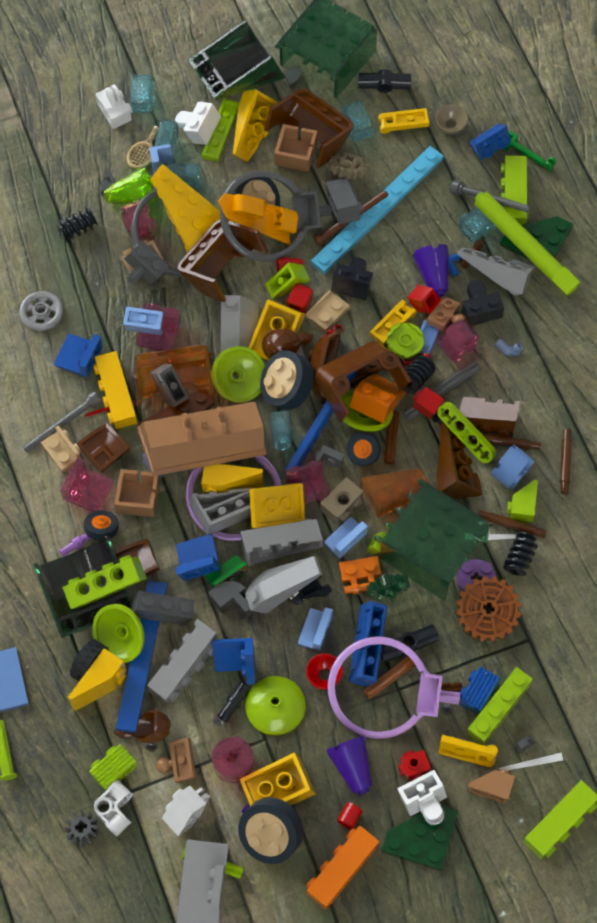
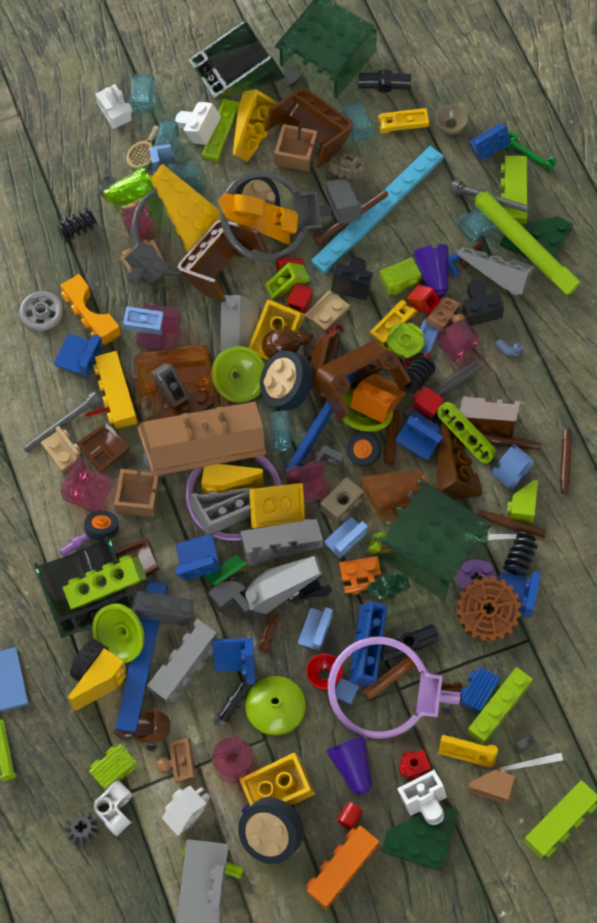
none -> light orange arch [60,274,121,346]
none -> reddish brown axle [258,614,280,652]
none -> medium blue tile [335,679,359,705]
none -> lime brick [378,257,422,295]
none -> blue bracket [395,411,442,461]
none -> blue bracket [493,572,541,618]

